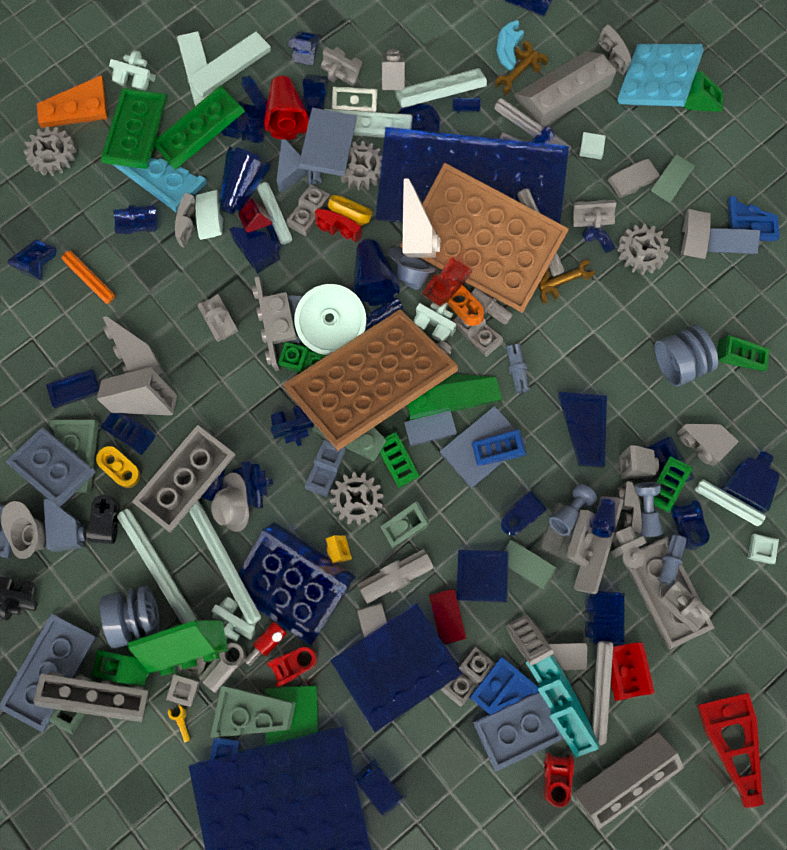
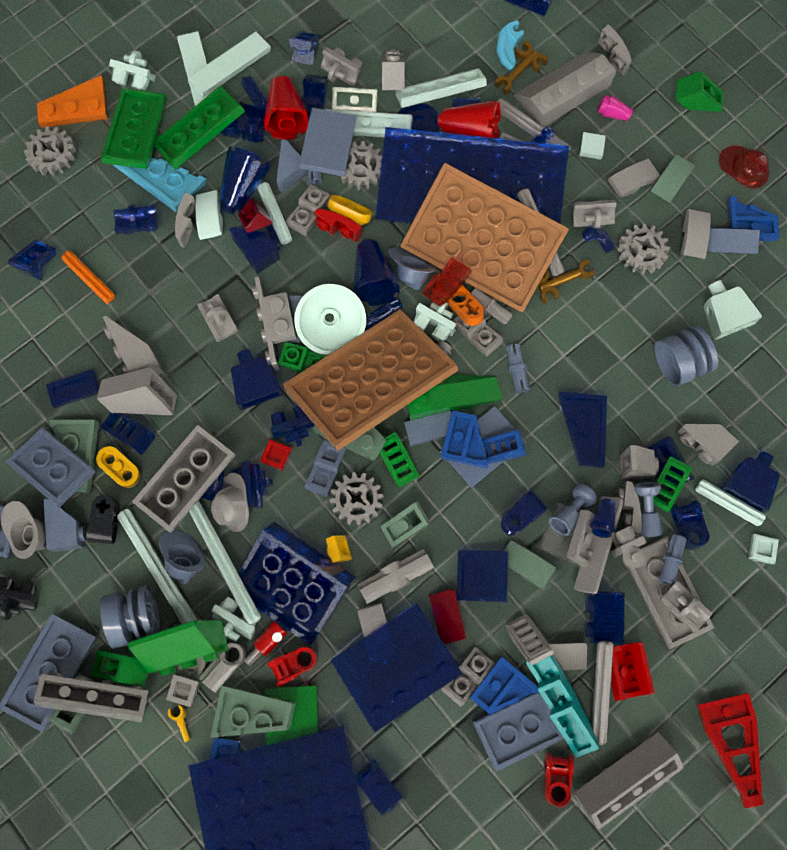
white slope [403,179,441,258] -> none
medium azure plate [617,44,704,106] -> none
green slope [717,335,770,372] -> none
none -> sand blue piece [159,530,206,584]
none -> clear blue torso [231,349,283,411]
none -> red tile [260,439,292,471]
none -> red cone [438,101,501,148]
none -> blue wing [441,411,489,469]
none -> dark pink cone [597,95,633,122]
none -> light aqua torso [704,280,762,341]
none -> clear red piece [719,145,769,189]

